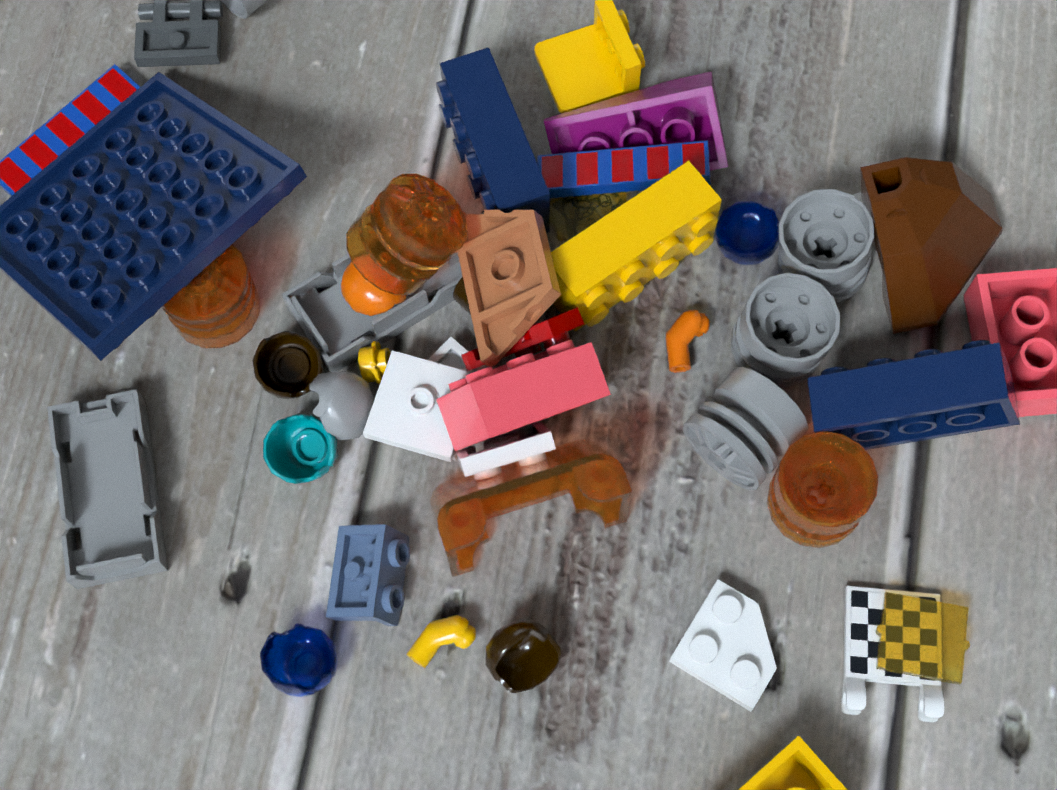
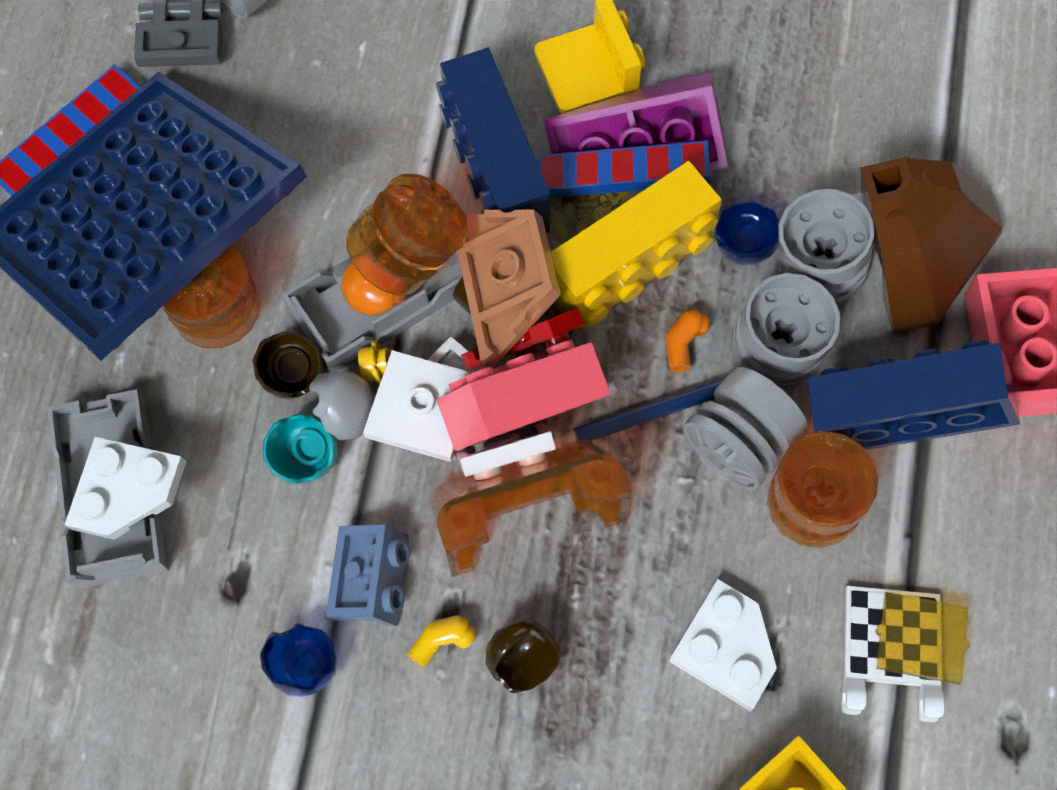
none -> white plate [64,437,187,540]
none -> dark blue bar [573,376,727,445]

